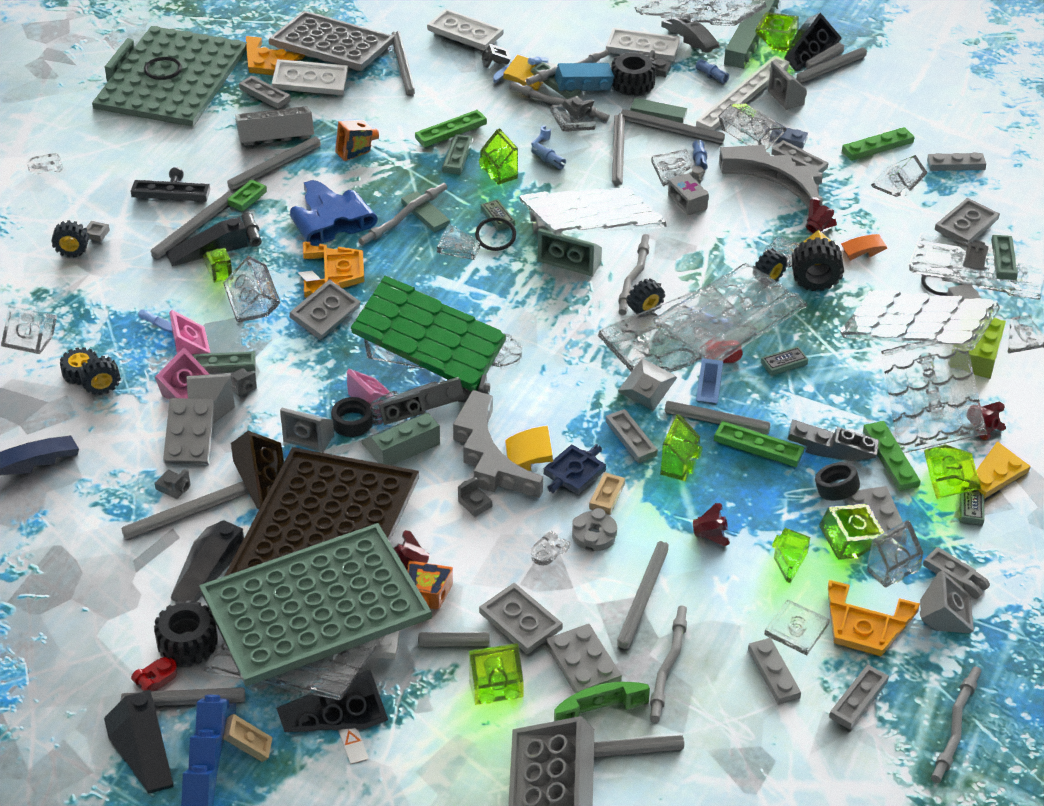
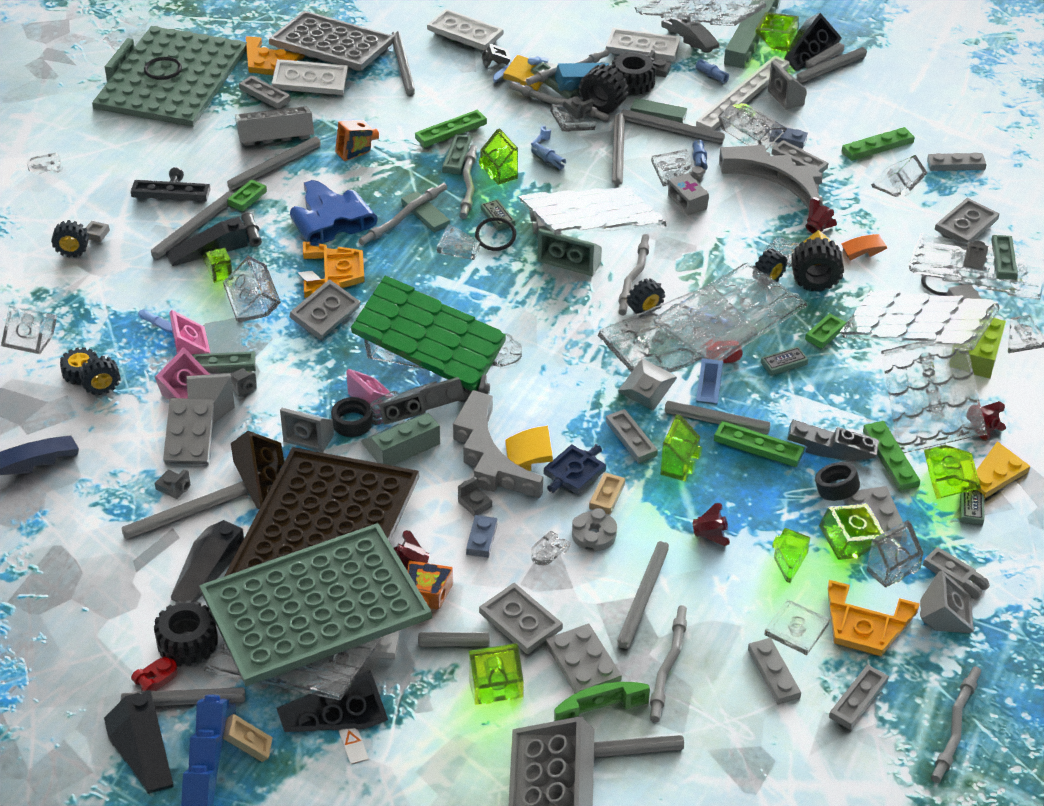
none -> light grey bar [459,145,477,219]
none -> sand blue plate [466,515,497,558]
none -> black tyre [578,64,629,114]
none -> bright green plate [805,313,847,349]

